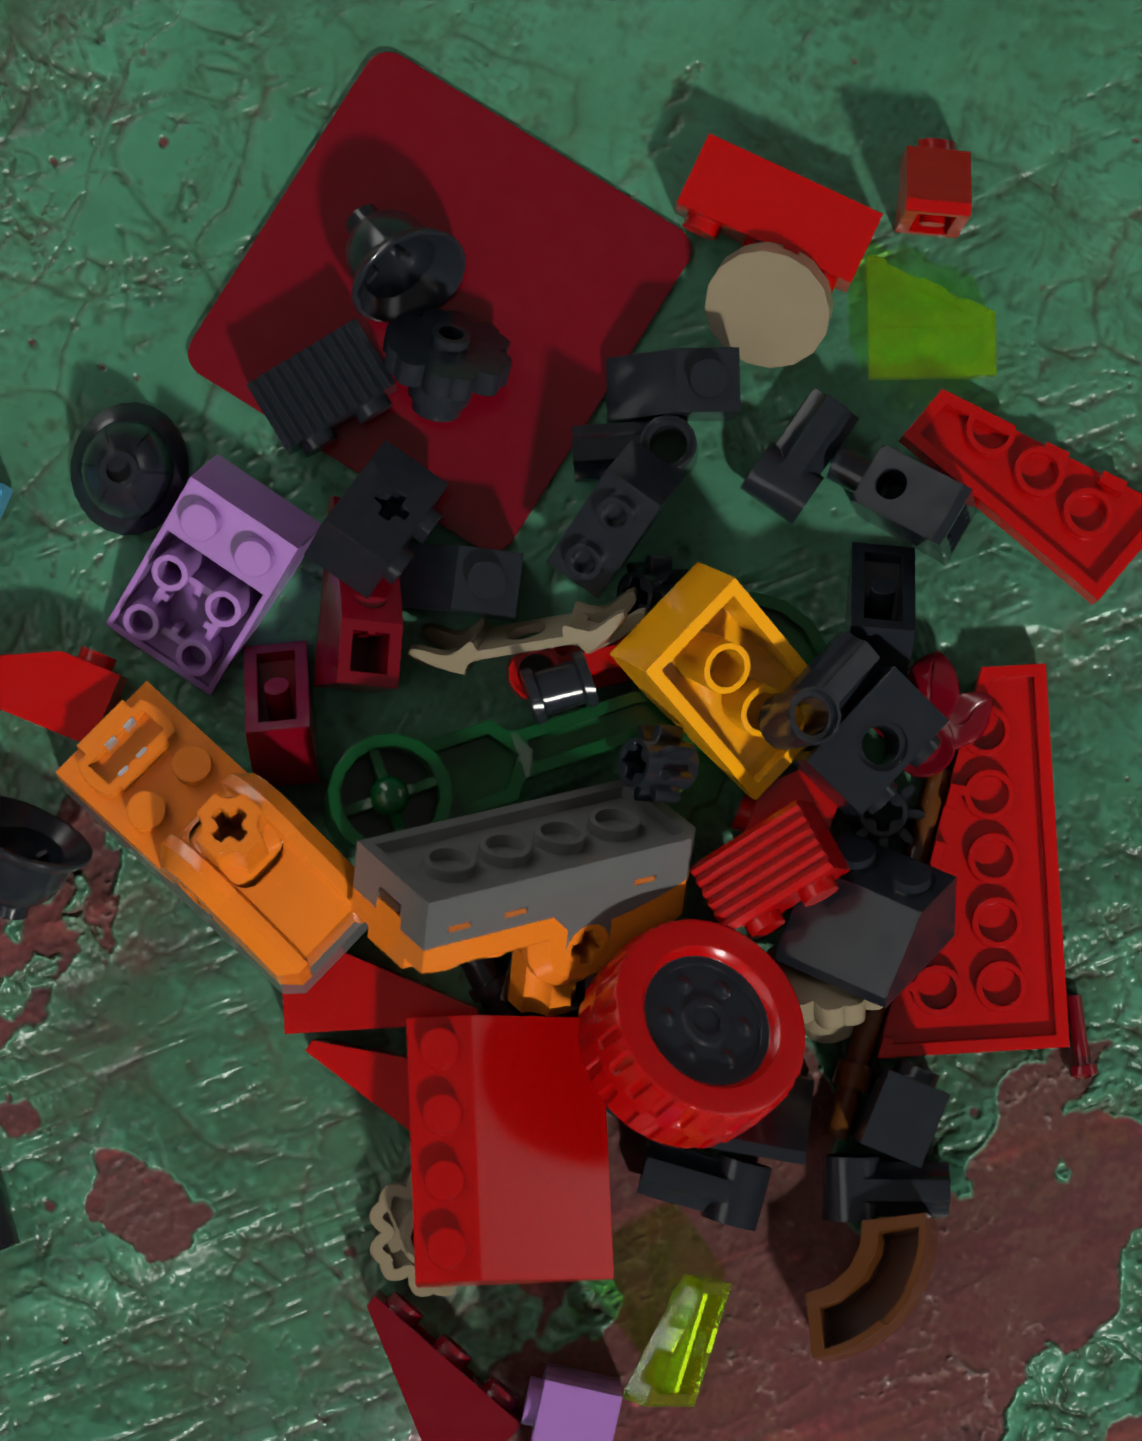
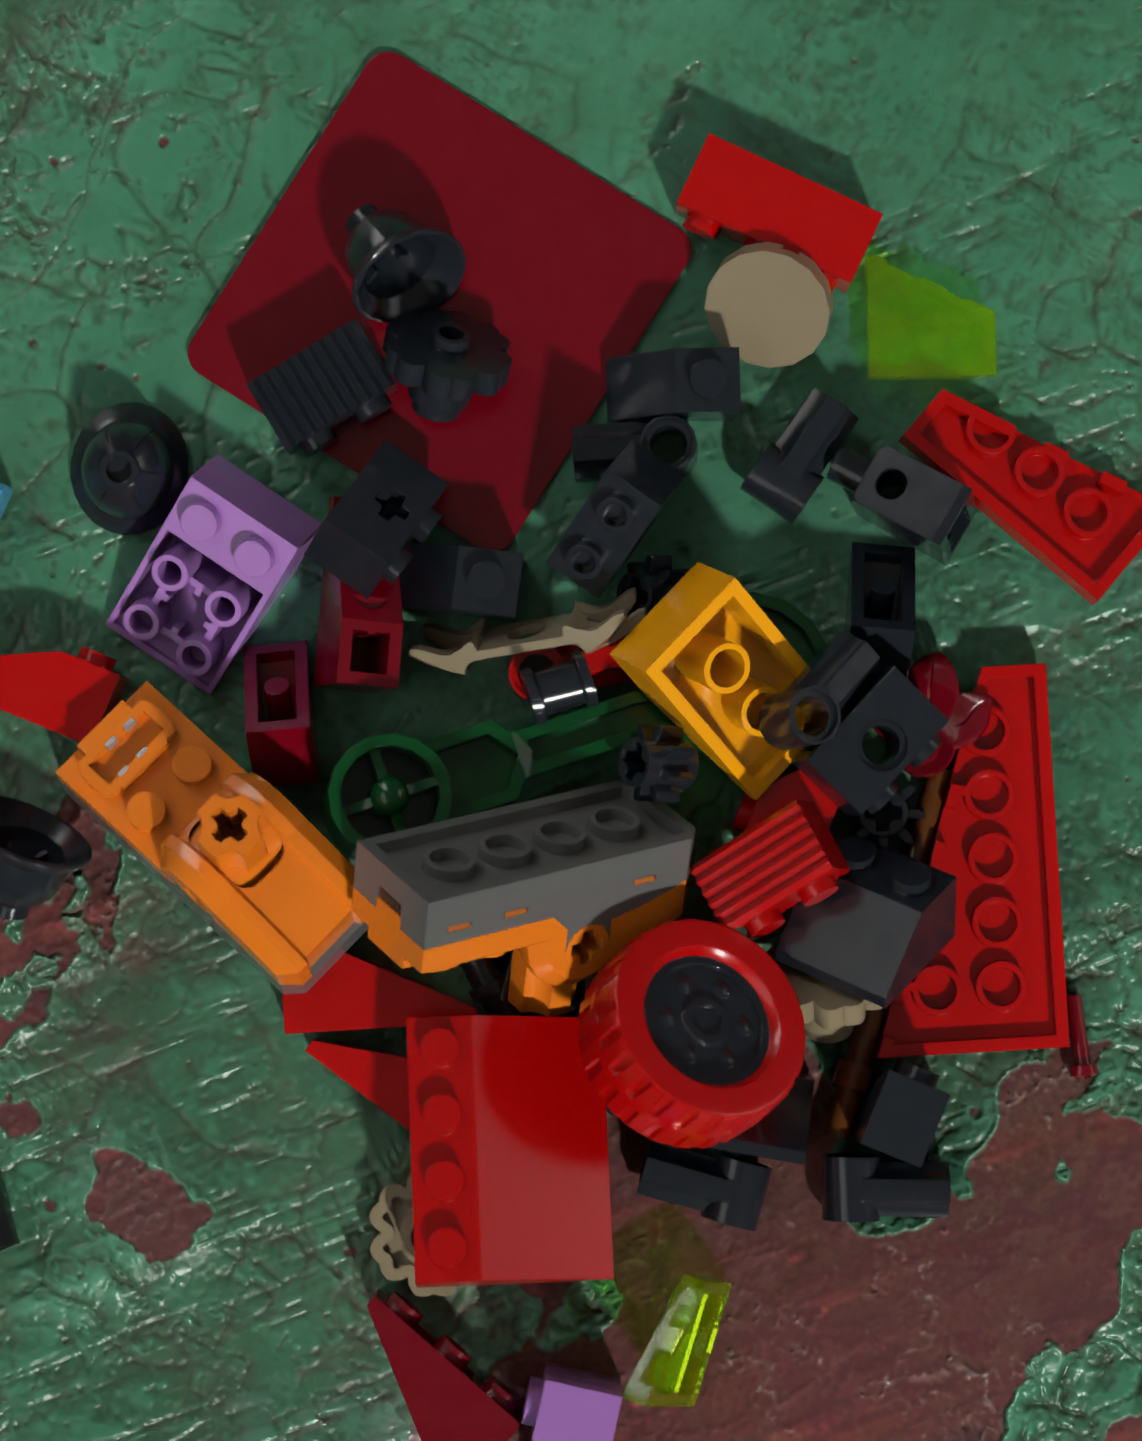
reddish brown brick [805,1213,938,1363] -> none
red slope [894,138,972,238] -> none

